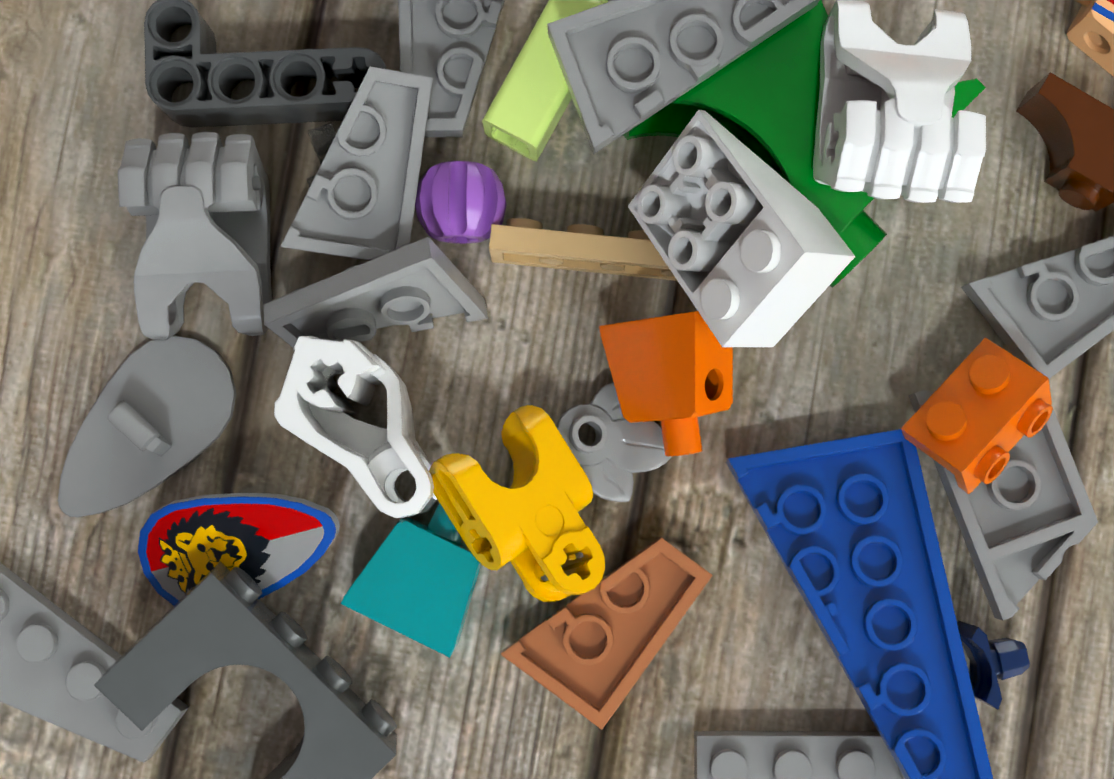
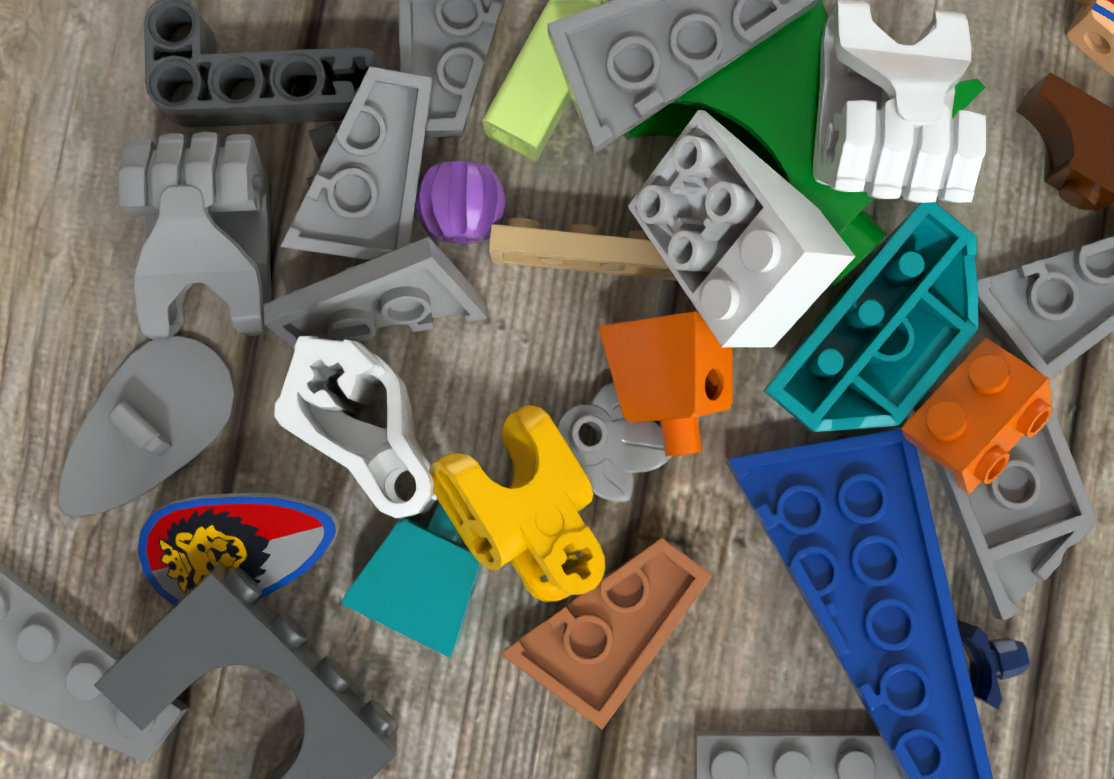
none -> teal wedge [763,202,978,432]

